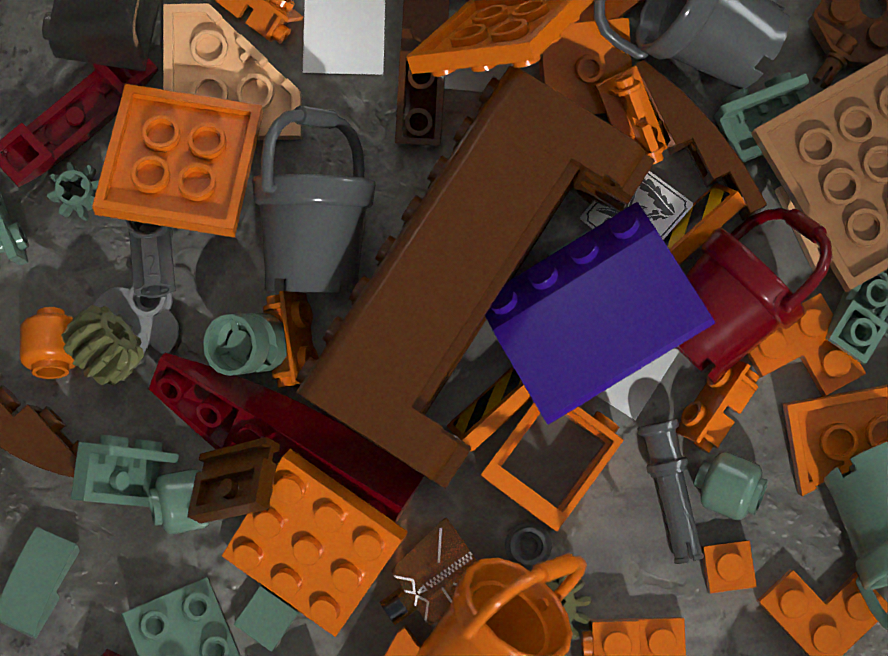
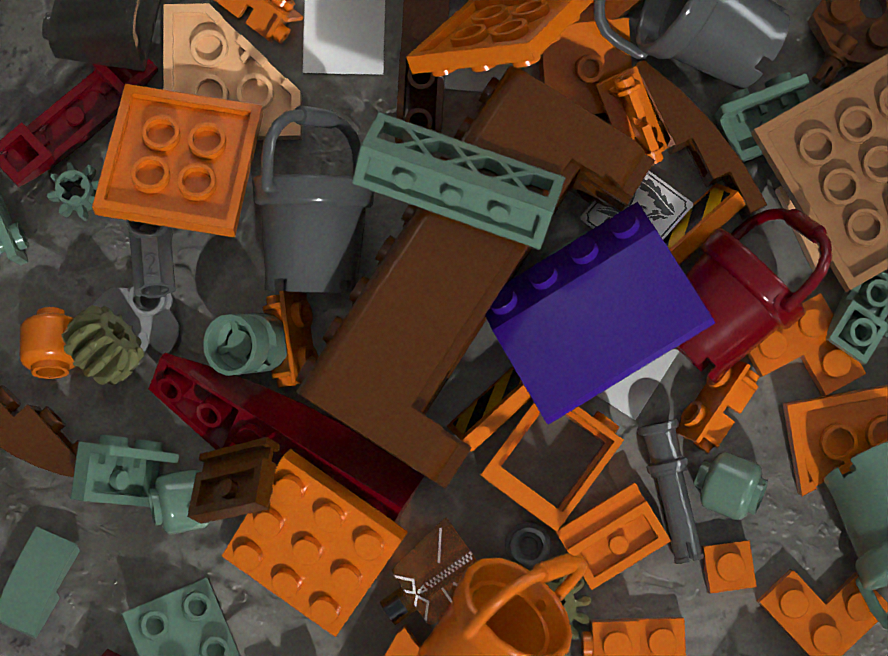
sand green tile [233,585,299,652] -> none
none -> sand green fence [352,112,565,249]
none -> orange plate [555,483,671,590]

